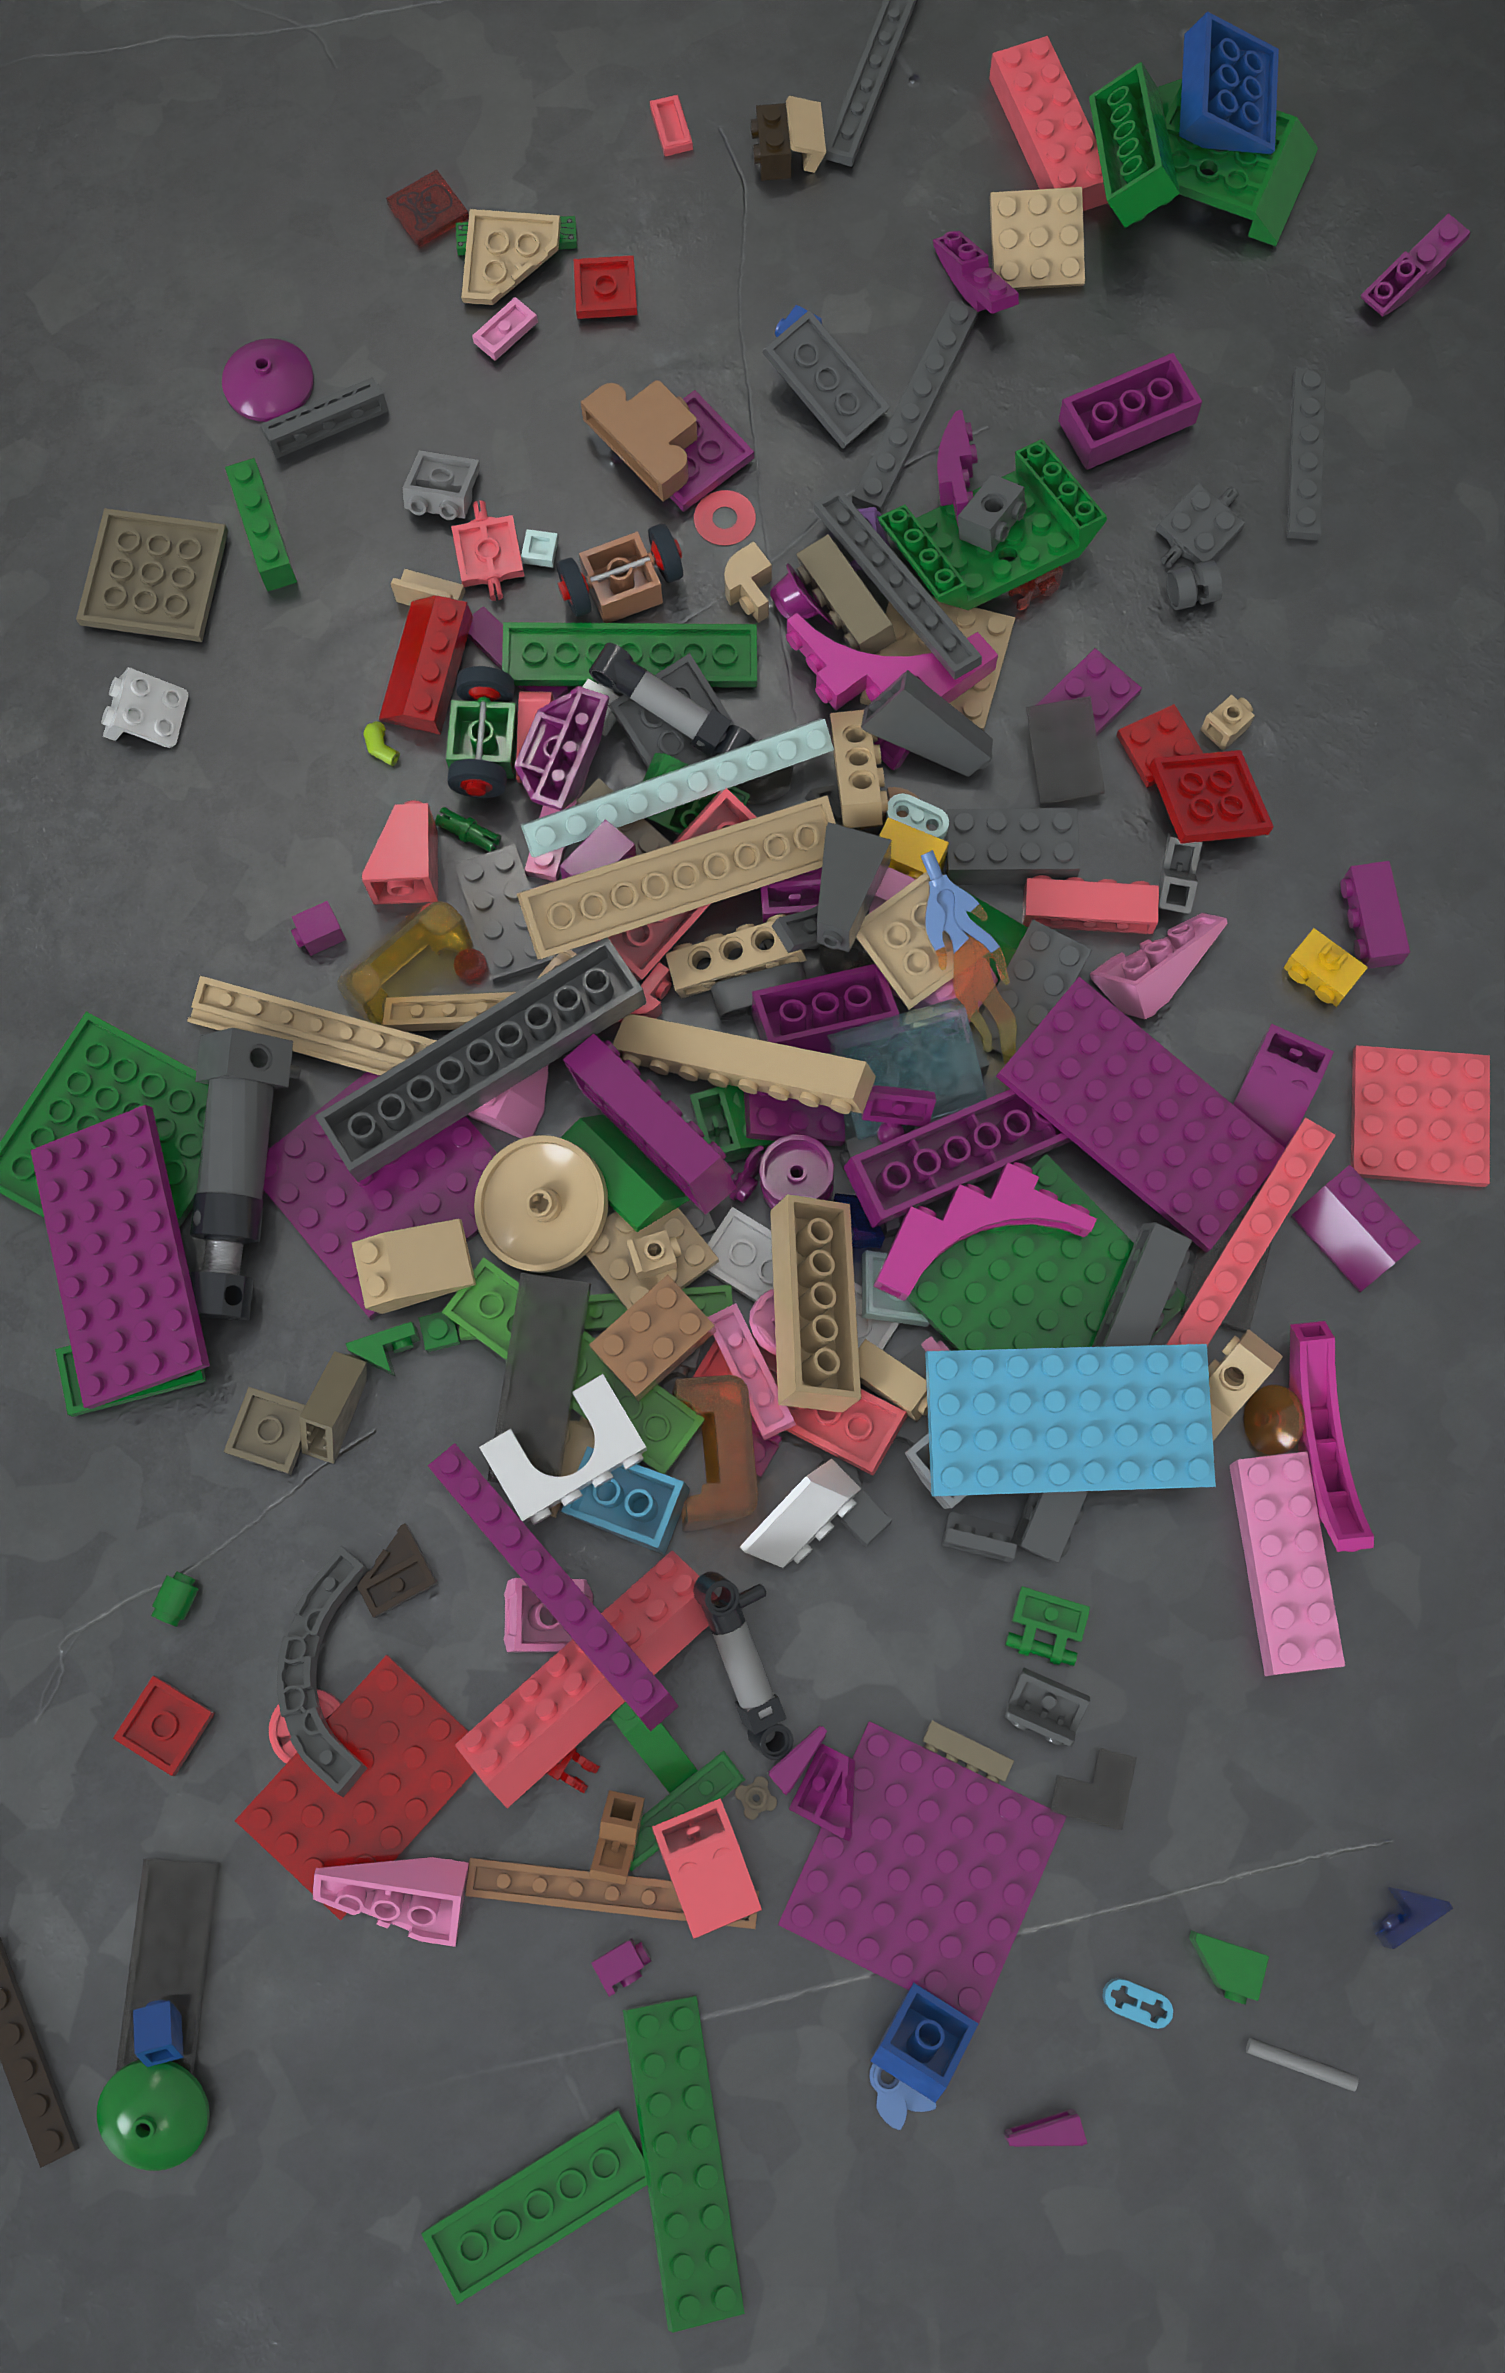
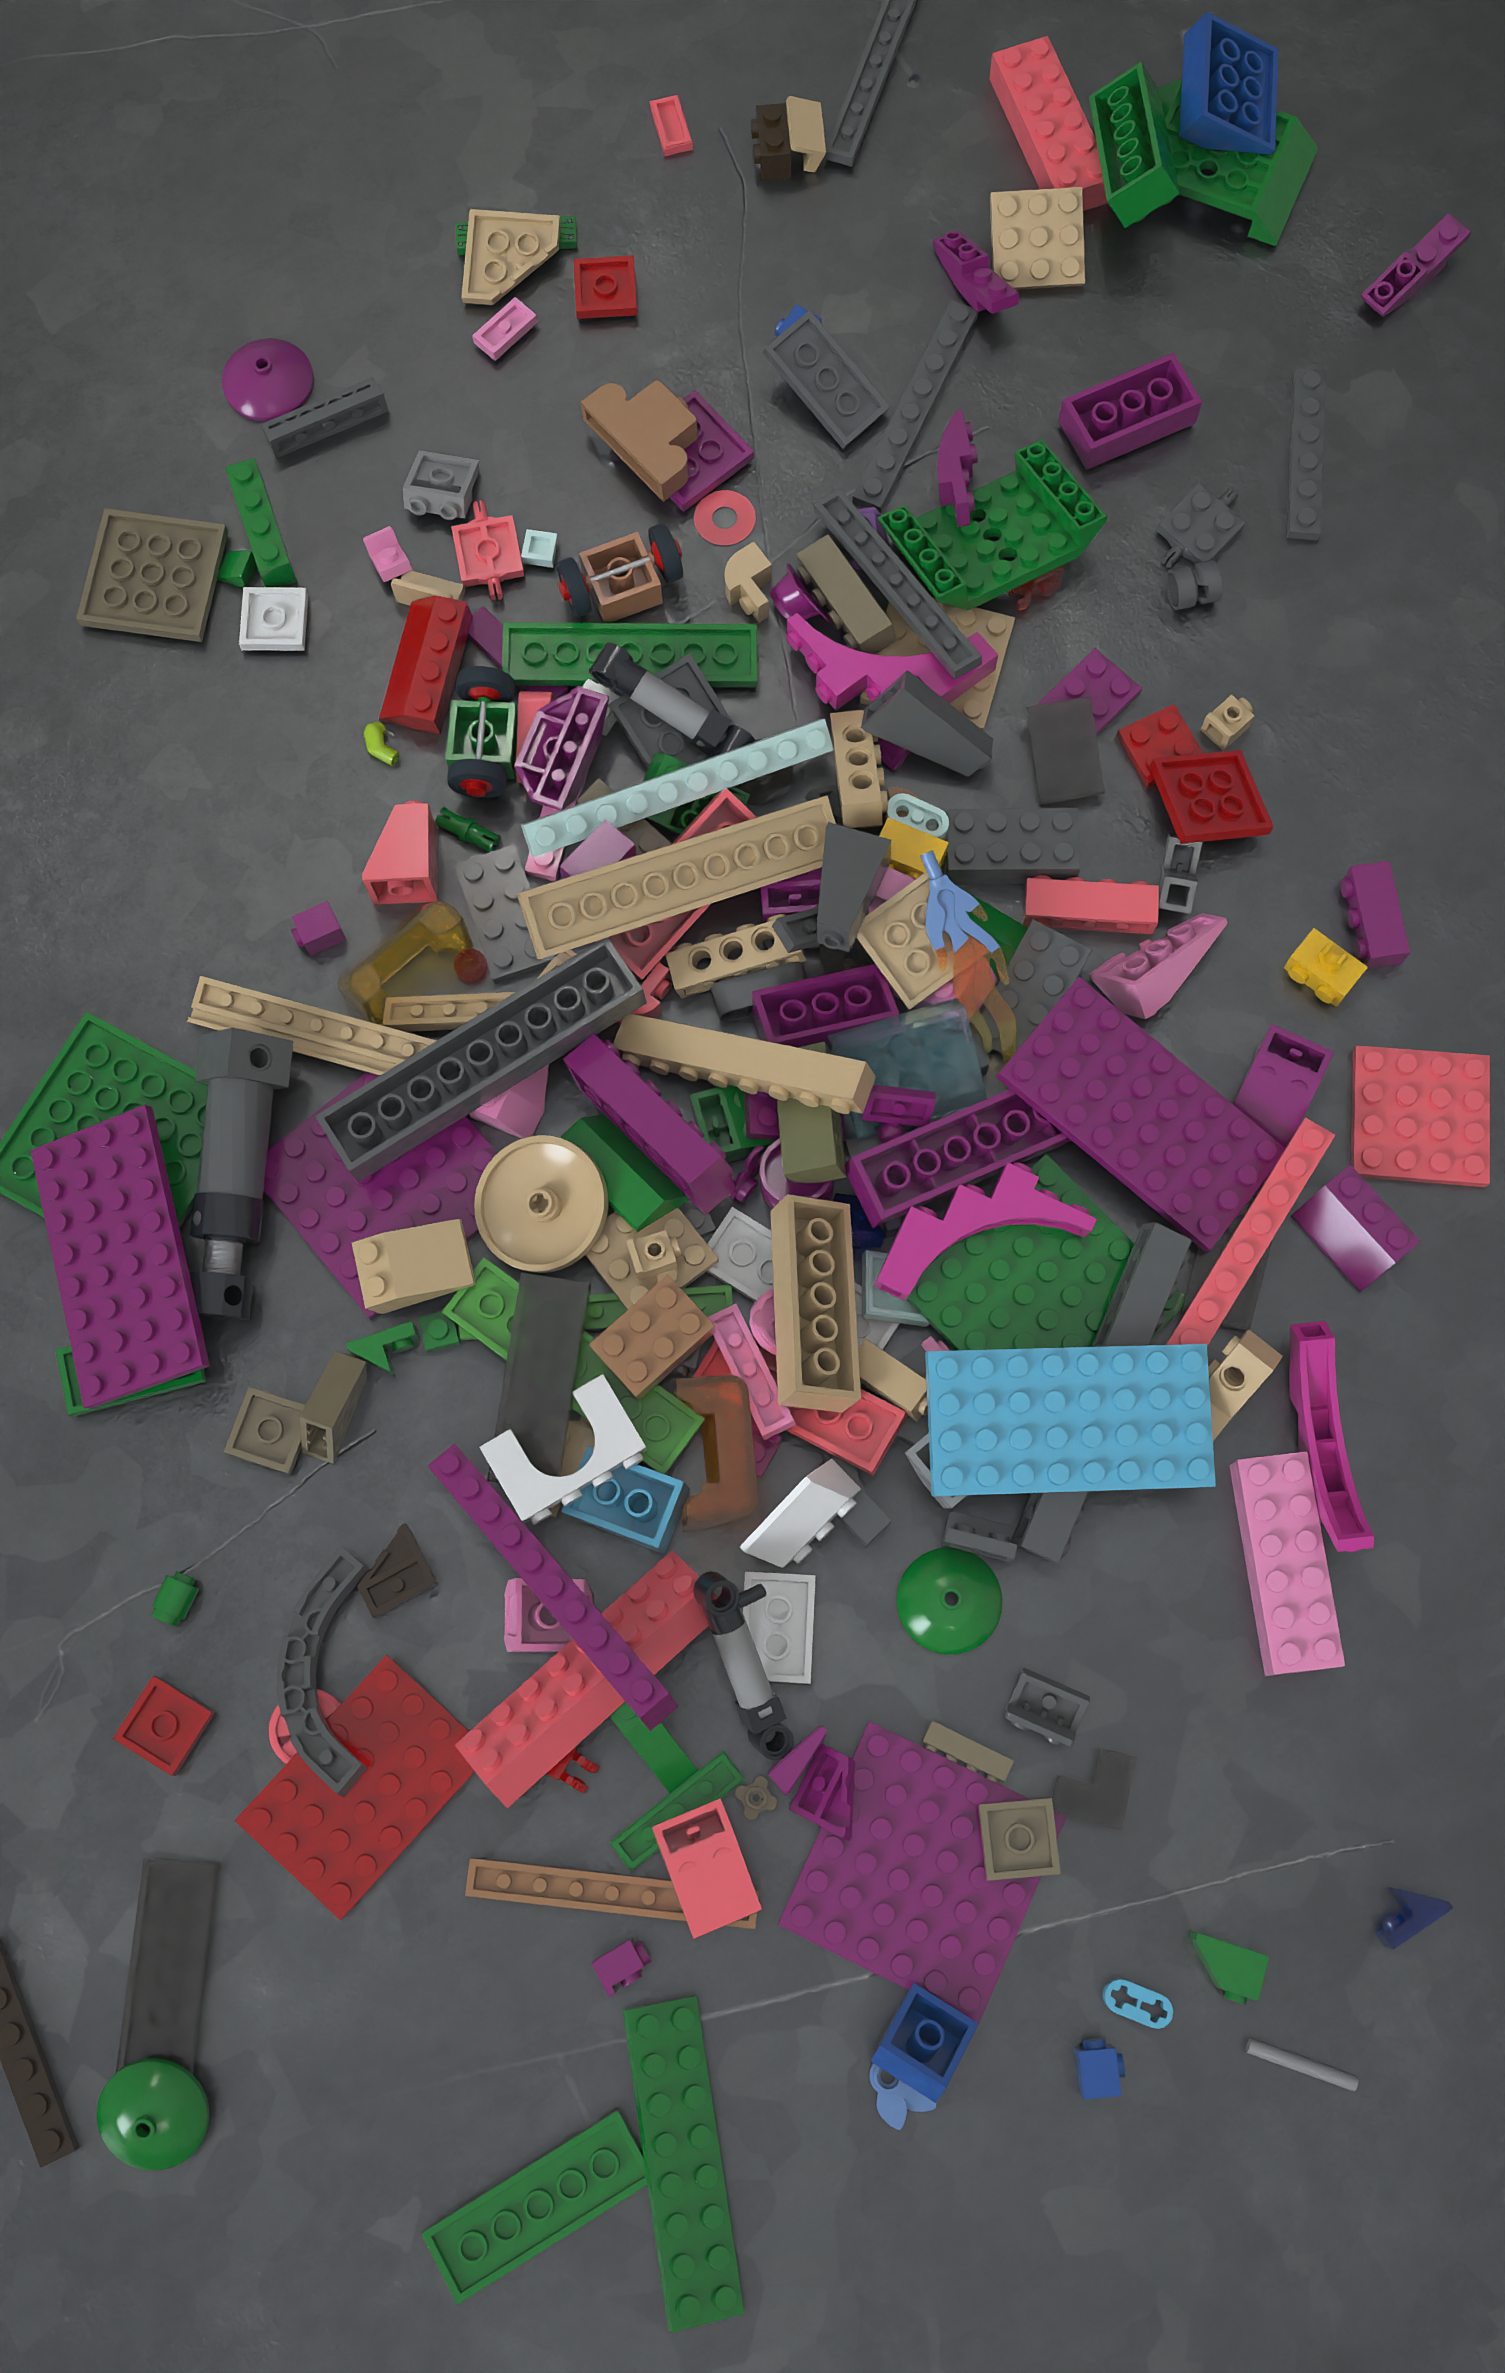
white bracket [101,667,188,748] -> none
blue brick [133,2000,184,2067] -> none
bright pink wedge [313,1857,469,1947] -> none
clear red tile [386,169,469,247] -> none
medium nougat brick [590,1790,645,1885] -> none
dark grey brick [958,474,1027,552] -> none
magenta slope [1004,2109,1088,2147] -> none
green plate [1005,1586,1090,1666] -> none
clear orange dish [1244,1385,1305,1455] -> none
none -> green slope [217,550,256,588]
none -> white plate [239,587,308,651]
none -> bright pink bracket [363,526,412,582]
none -> white plate [743,1572,816,1684]
none -> olive brick [777,1041,846,1183]
none -> green dish [896,1547,1002,1655]
none -> dark tan plate [978,1798,1061,1881]
none -> blue brick [1074,2038,1125,2100]

